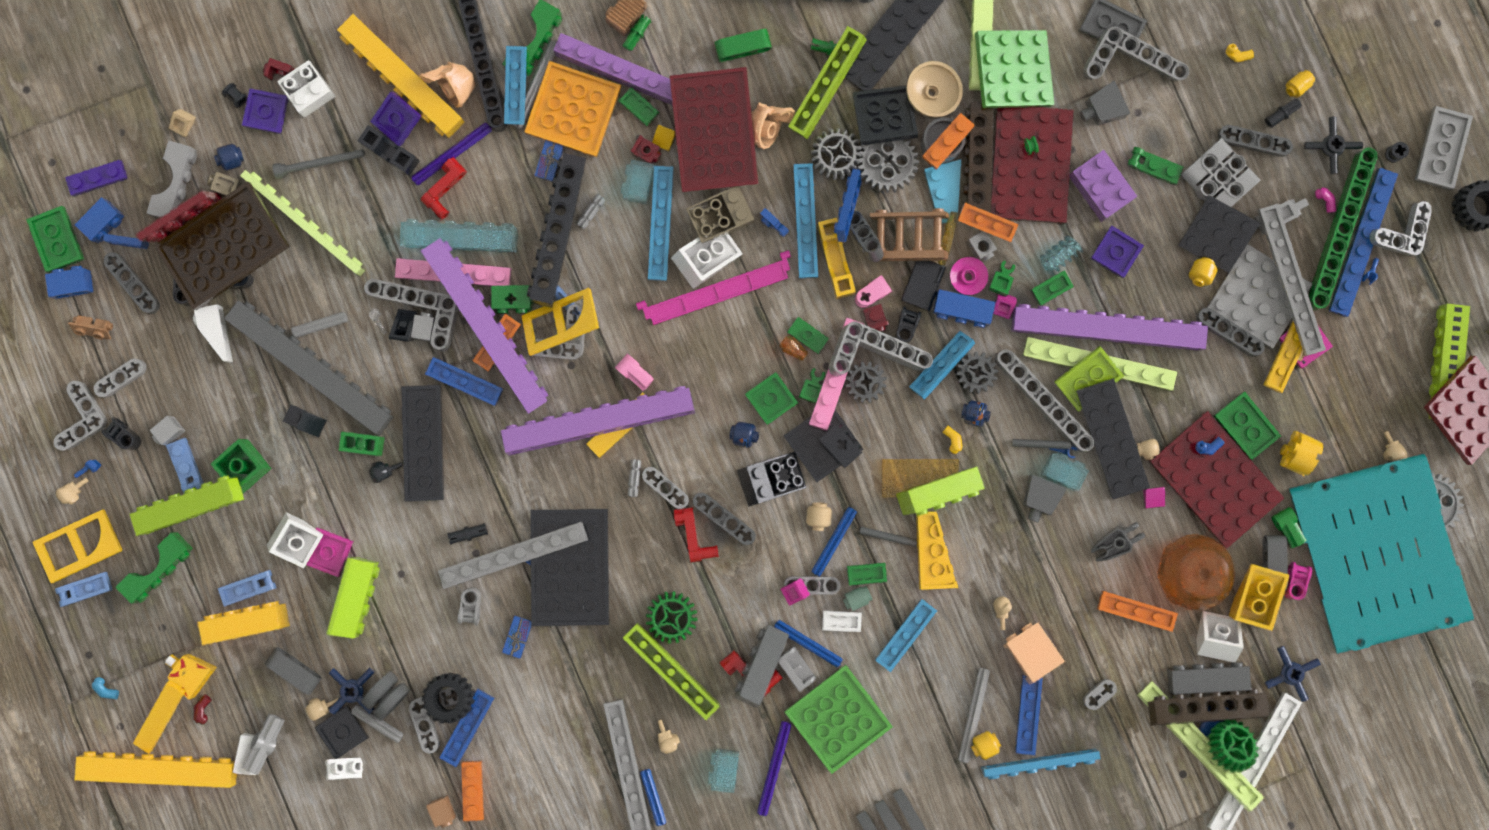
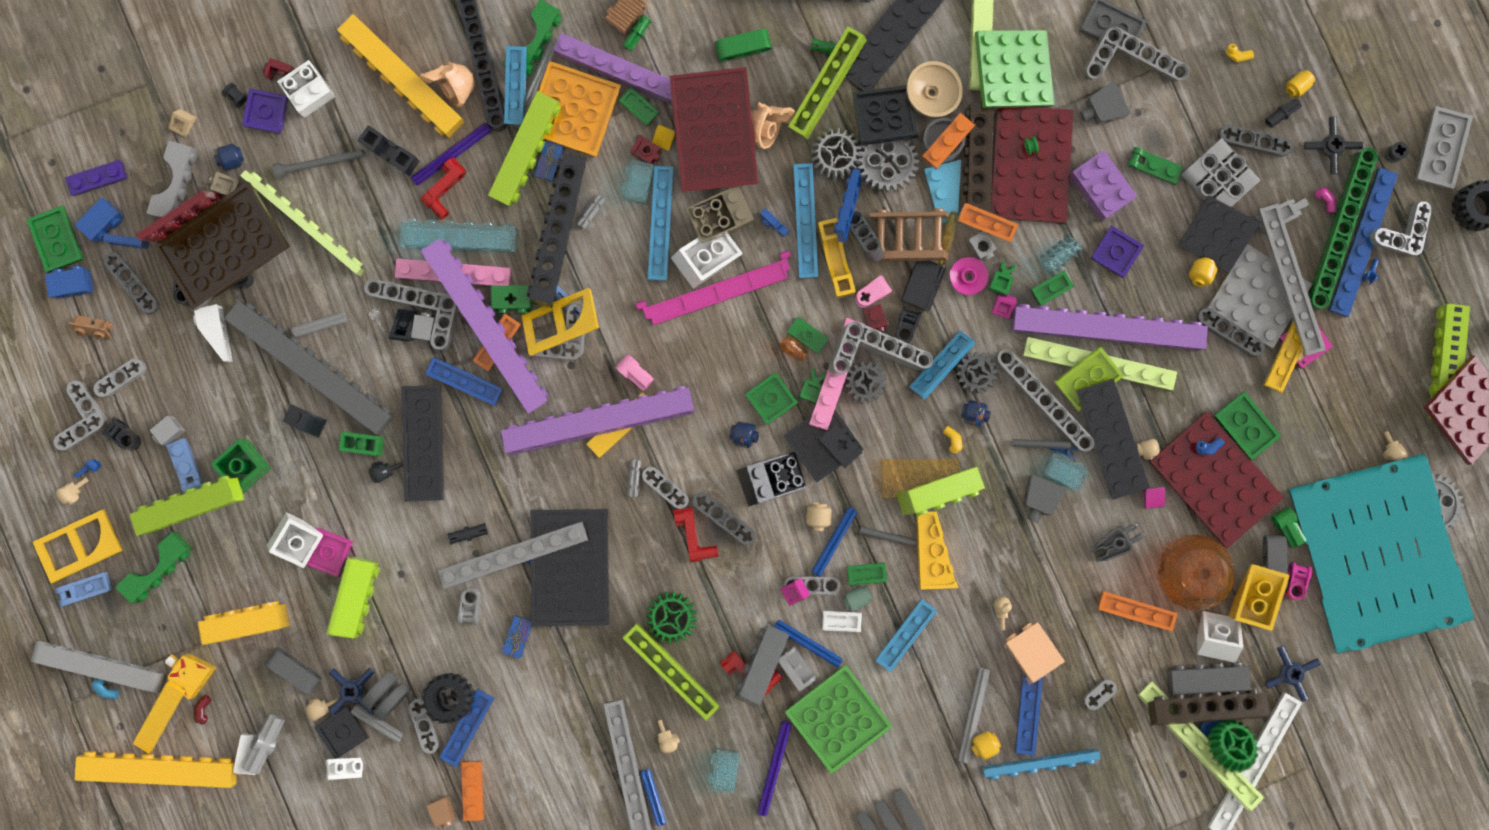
medium blue plate [218,570,277,607] -> none
dark purple plate [370,91,422,146] -> none
blue brick [932,289,996,328] -> none
yellow brick [1280,431,1323,476] -> none
none -> light grey beam [31,641,165,693]
none -> lime brick [488,91,561,206]

